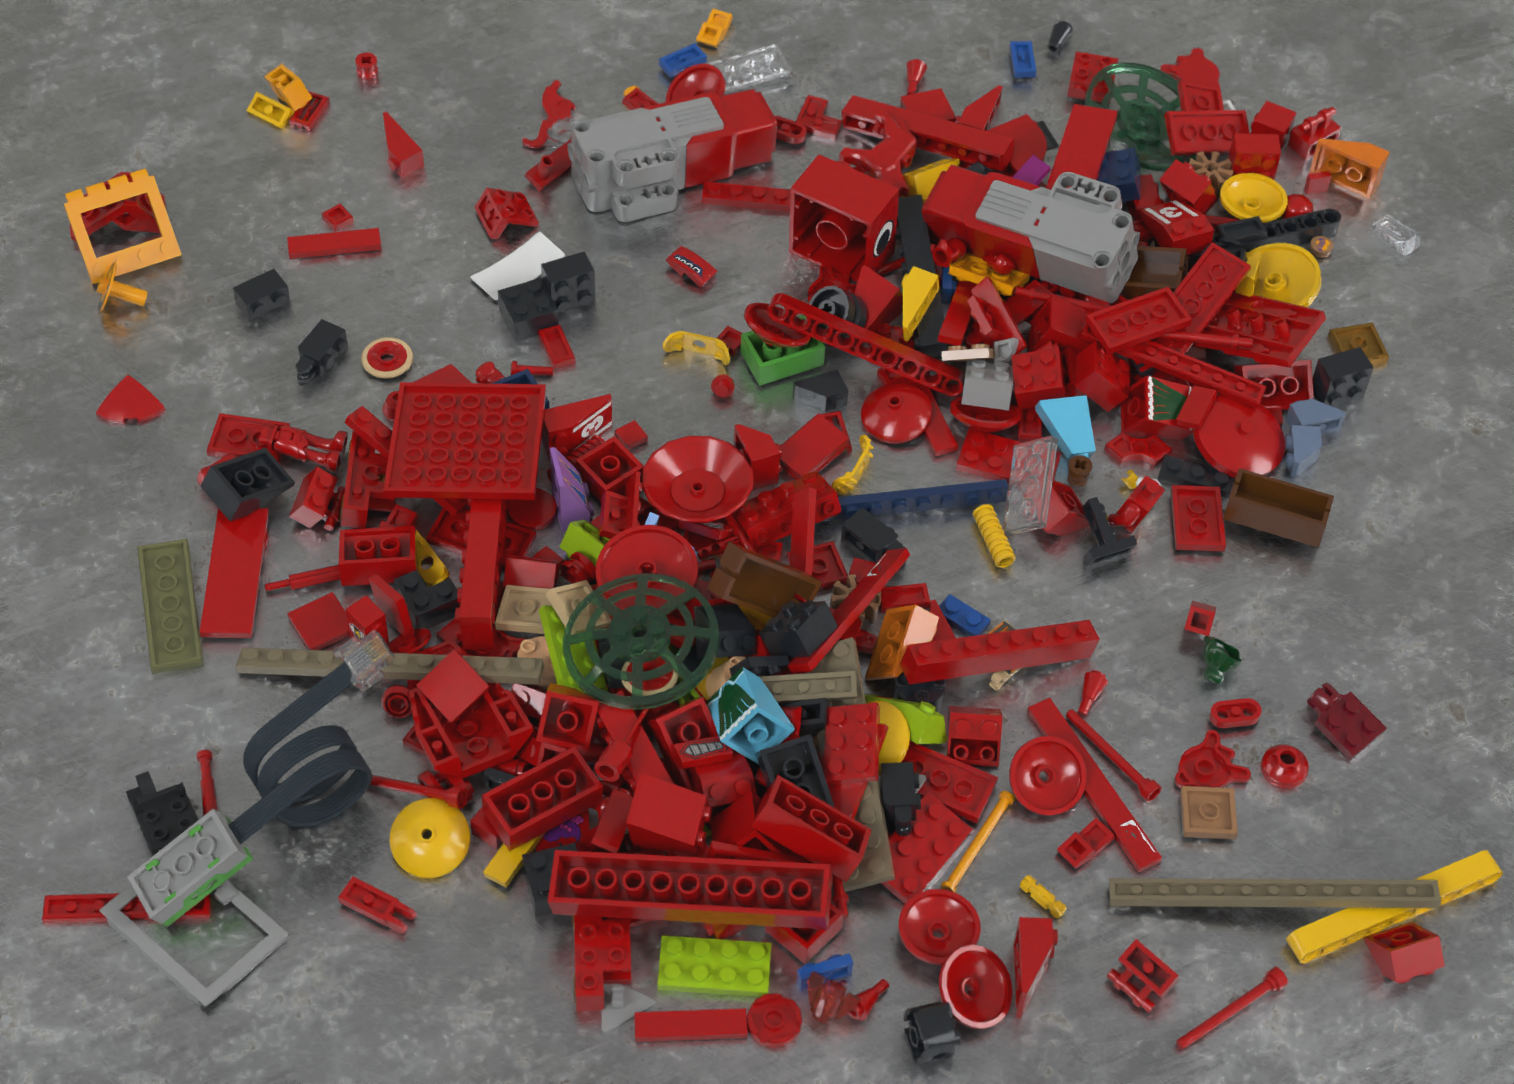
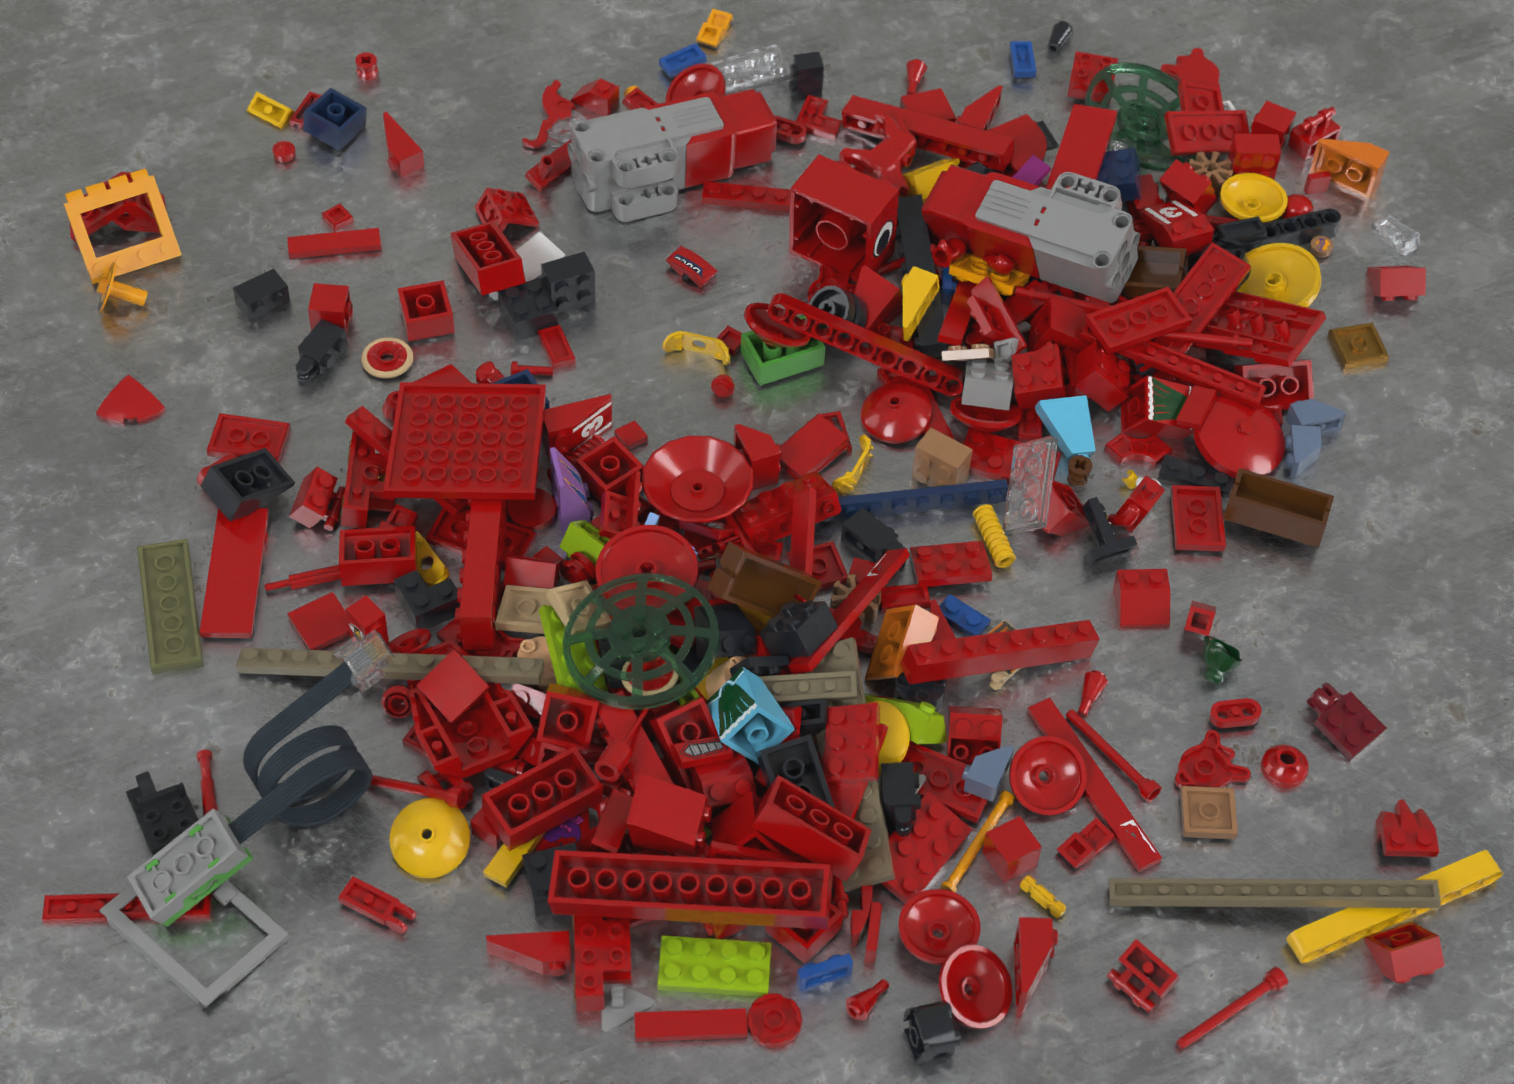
red piece [259,425,348,473] -> none
light orange brick [264,64,312,111] -> none
red tile [368,574,415,639] -> none
black slope [793,370,848,412] -> none
clear red brick [807,971,861,1023] -> none
yellow slope [1235,251,1261,297] -> none
black brick [1313,347,1374,407] -> none
none -> red tile [272,141,296,162]
none -> dark blue brick [303,88,367,151]
none -> red head [308,283,353,335]
none -> red brick [397,280,455,341]
none -> red brick [450,221,526,296]
none -> red slope [486,931,571,976]
none -> red slope [571,78,619,116]
none -> black brick [789,52,824,101]
none -> red slope [850,886,872,947]
none -> red tile [864,902,882,964]
none -> red plate [909,541,993,588]
none -> medium nougat brick [912,428,973,487]
none -> sand blue slope [962,745,1014,802]
none -> red head [982,816,1042,884]
none -> red slope [1113,569,1170,628]
none -> red slope [1367,265,1426,301]
none -> red plate [1376,799,1439,857]

